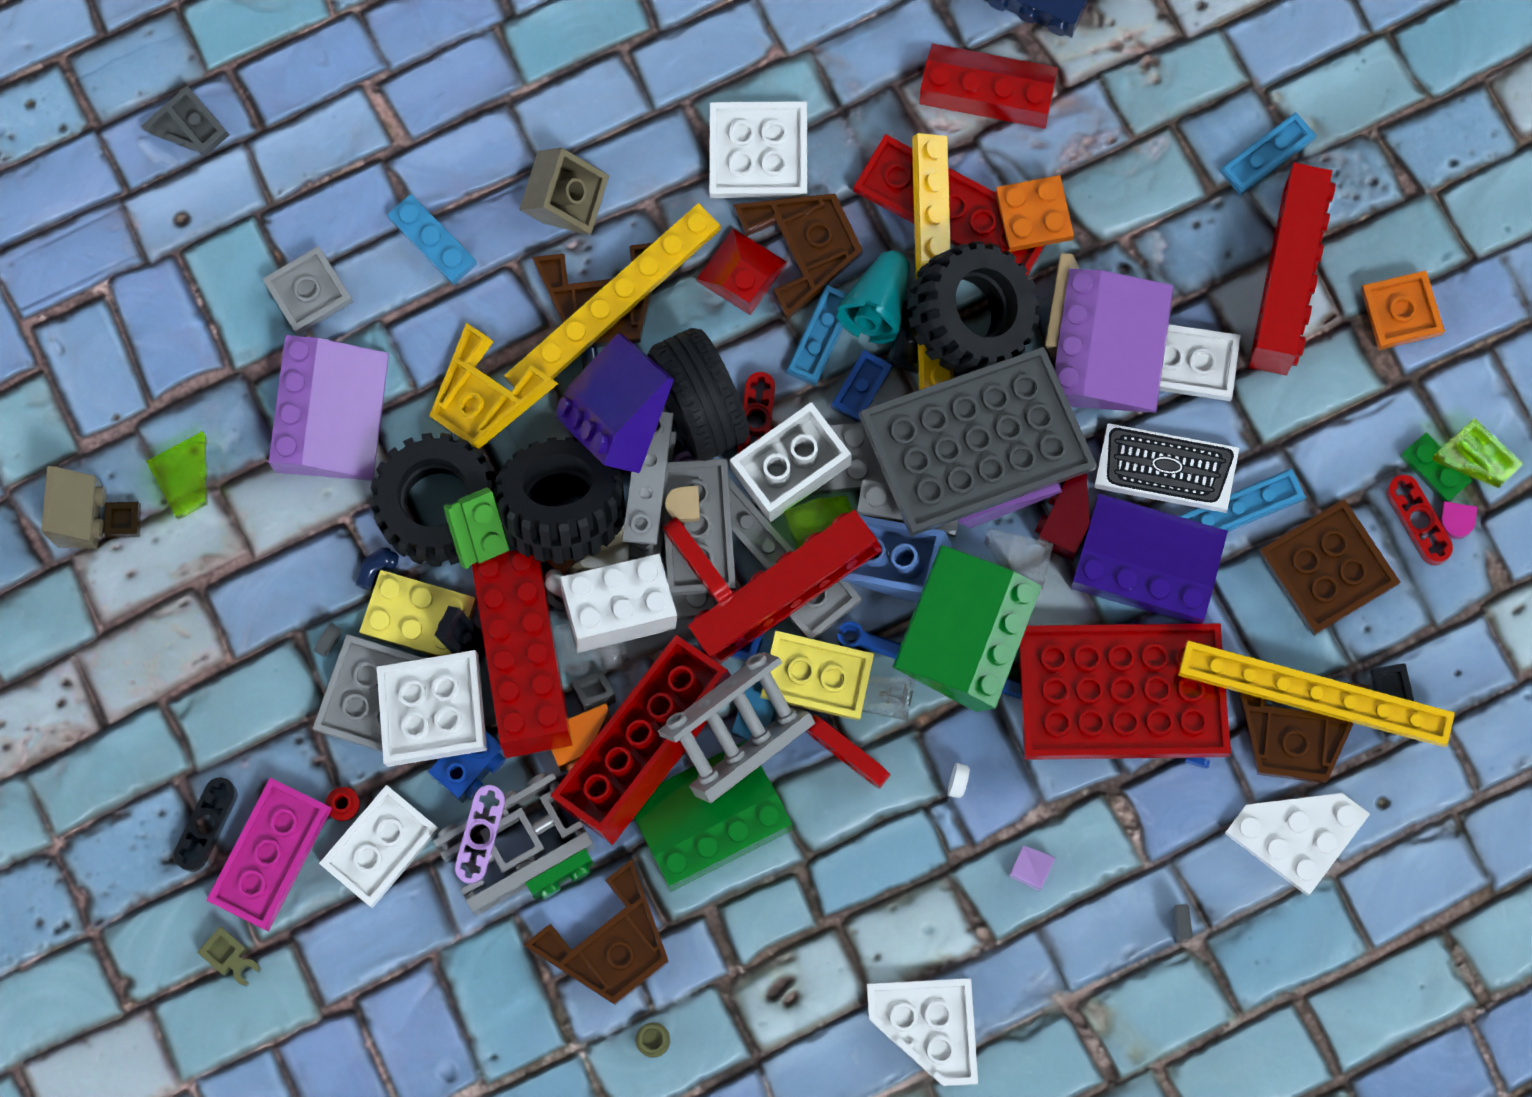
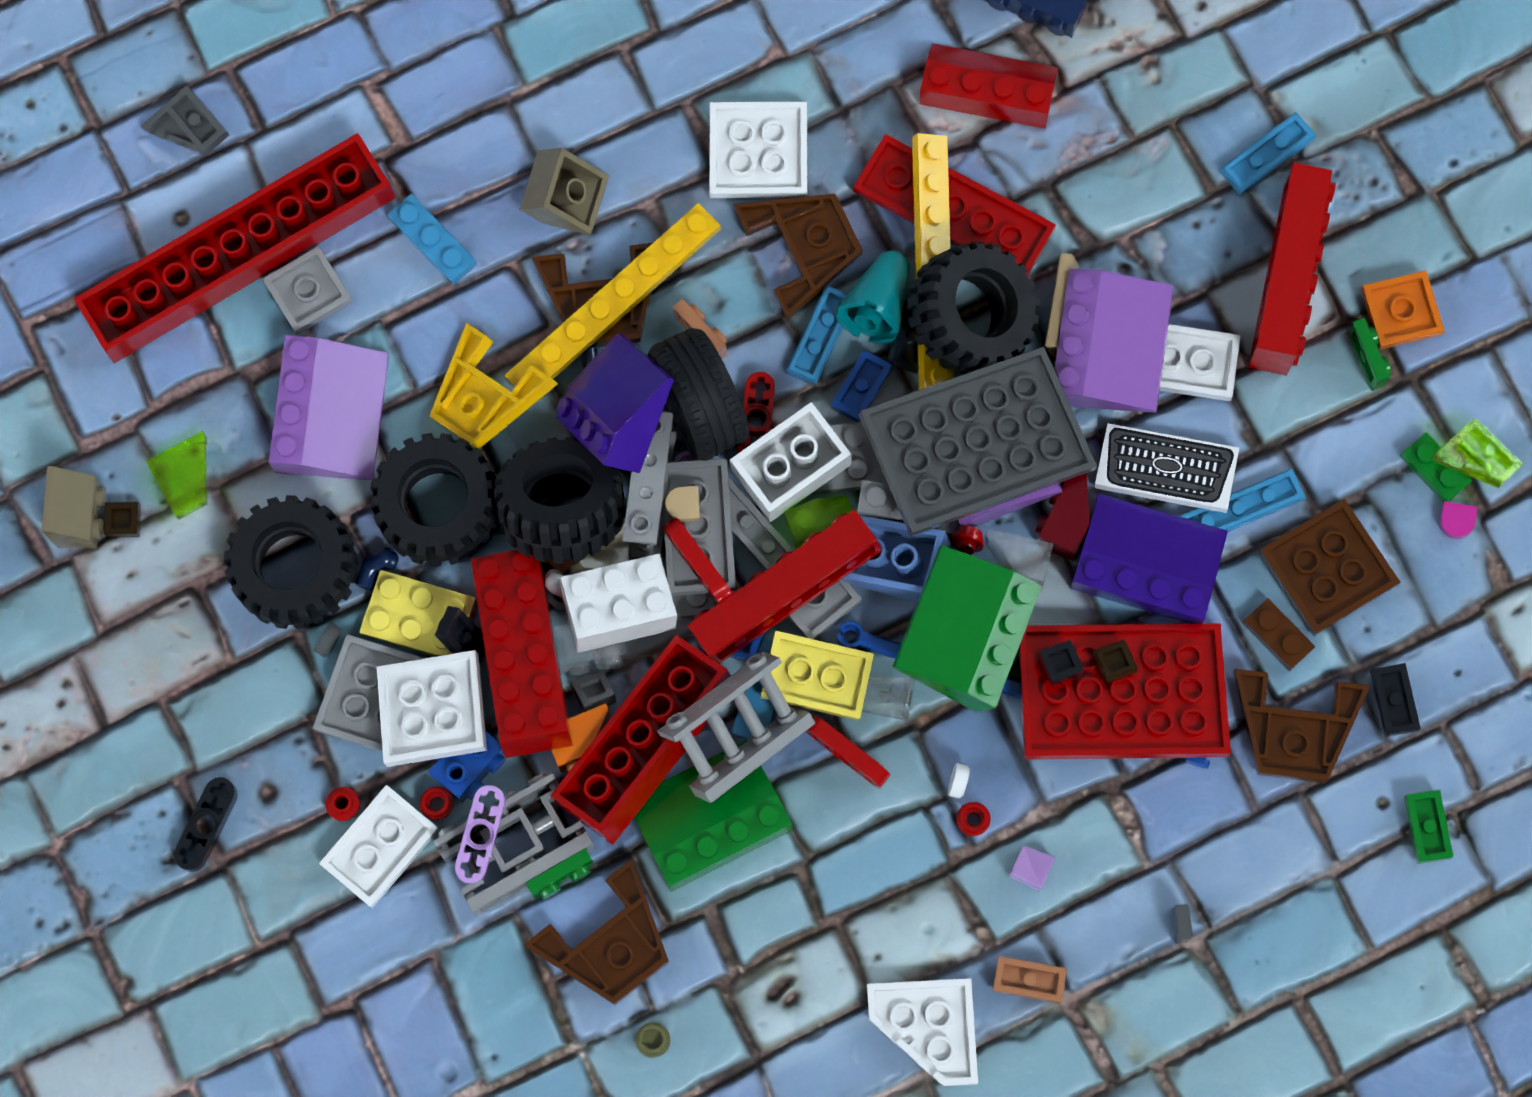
olive plate [197,926,261,987] -> none
dark pink plate [206,778,332,931] -> none
bright green plate [443,487,509,569] -> none
red slope [696,228,787,316] -> none
orange plate [995,175,1074,252] -> none
yellow plate [1178,641,1455,748] -> none
white plate [1224,793,1370,896] -> none
red beam [1386,475,1453,566] -> none
none -> red brick [73,133,396,364]
none -> black tyre [224,495,358,629]
none -> red plate [419,786,454,821]
none -> nougat plate [673,299,727,359]
none -> red plate [951,525,984,555]
none -> red plate [956,802,991,836]
none -> nougat plate [992,956,1067,1004]
none -> black plate [1038,640,1084,686]
none -> dark brown tile [1092,639,1138,685]
none -> reddish brown plate [1242,598,1315,672]
none -> green plate [1347,318,1391,391]
none -> green plate [1404,790,1454,864]

